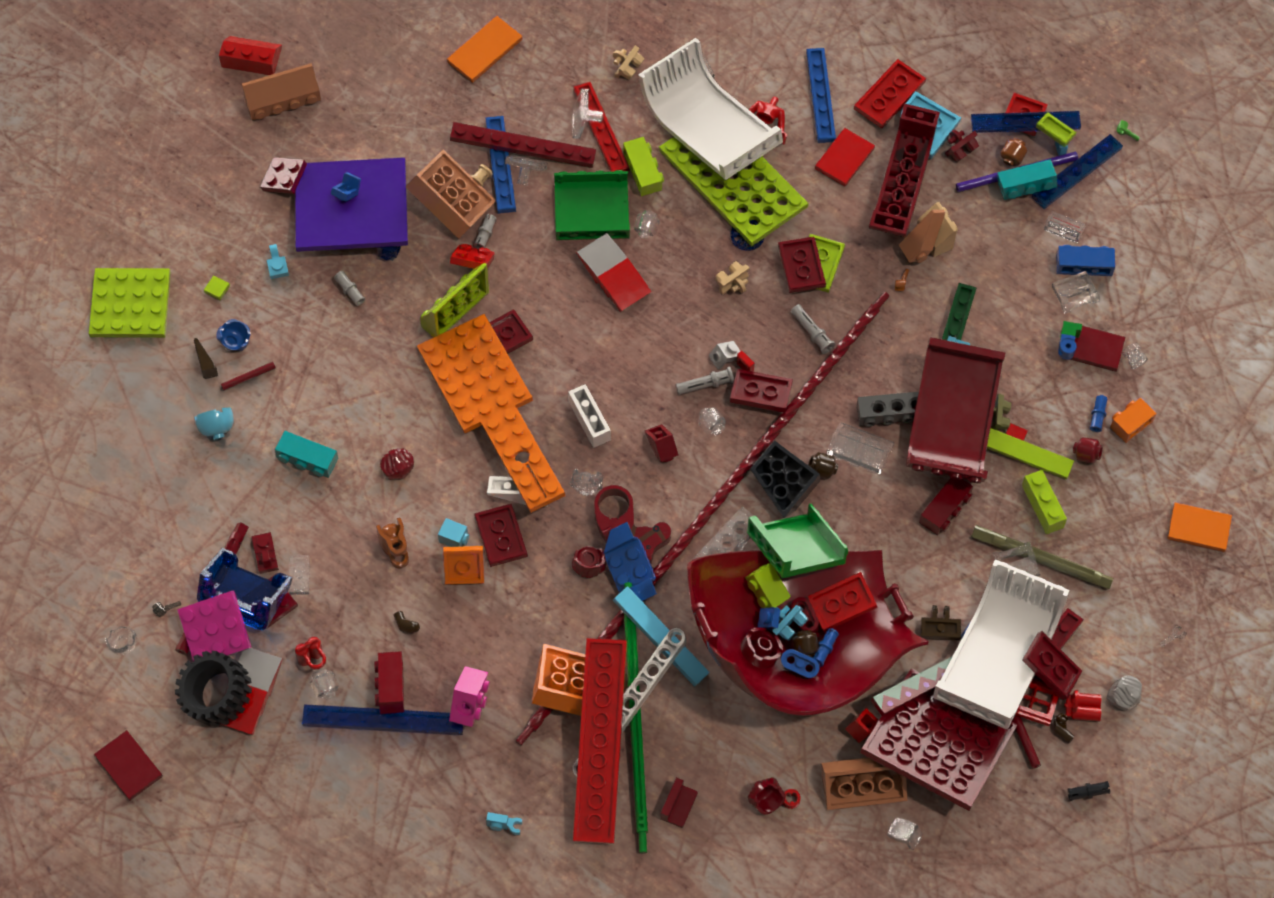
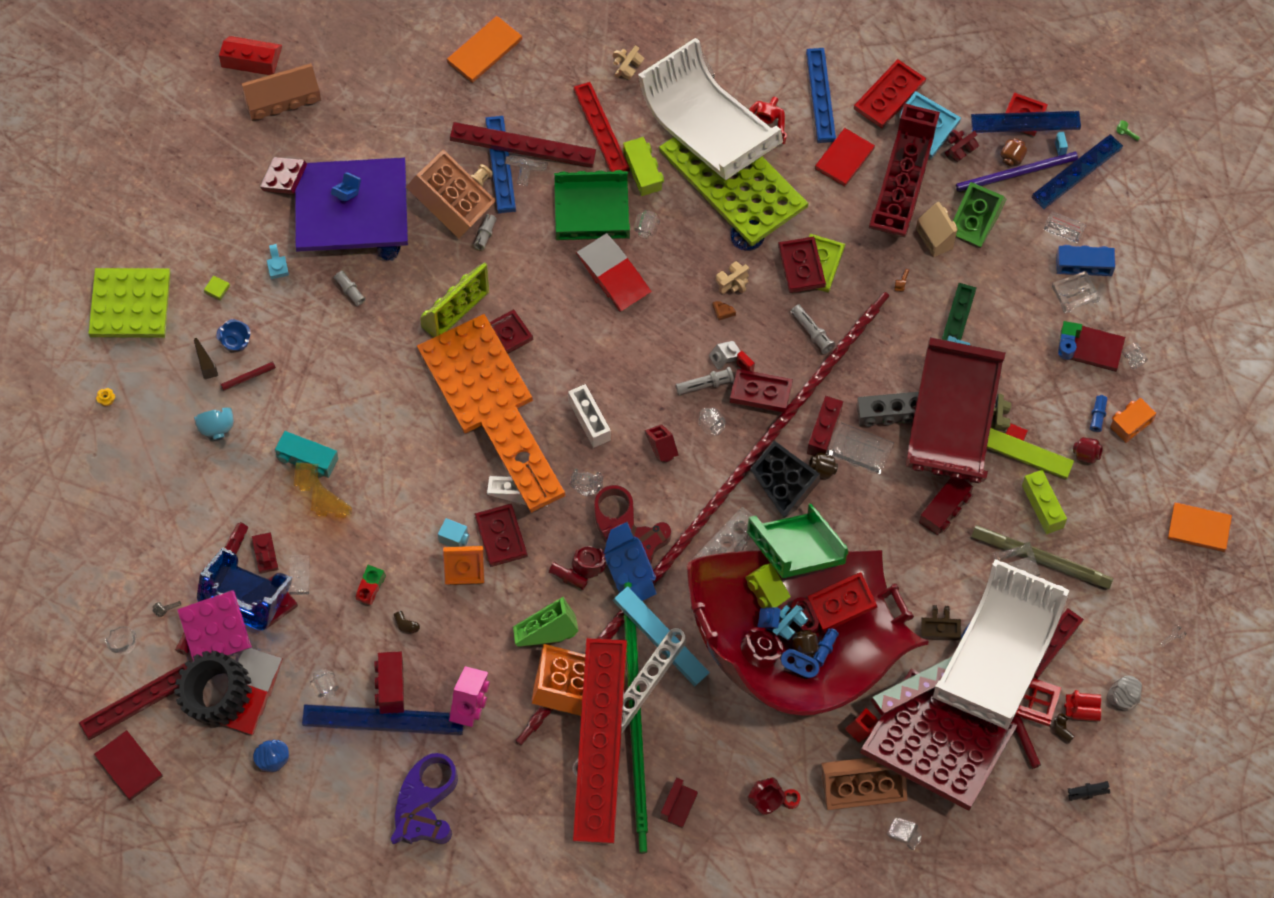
red piece [295,637,326,669] -> none
dark orange piece [376,517,409,568] -> none
dark red hair [380,448,414,480] -> none
red plate [450,244,495,269] -> none
medium azure plate [486,812,523,835] -> none
clear tile [572,89,603,139] -> none
nougat slope [899,210,946,263] -> none
teal brick [997,159,1057,200] -> none
dark red tile [1022,631,1082,700] -> none
lime tile [1036,112,1077,147] -> none
none -> dark red tile [79,663,187,740]
none -> yellow plate [96,388,115,406]
none -> blue hair [253,739,289,772]
none -> clear yellow arch [294,462,352,518]
none -> leg [356,565,386,605]
none -> dark purple animal [391,753,458,844]
none -> bright green slope [513,597,578,647]
none -> dark red pin [548,562,589,590]
none -> dark orange tile [712,301,736,321]
none -> dark red brick [807,396,843,456]
none -> bright green slope [953,182,1007,247]

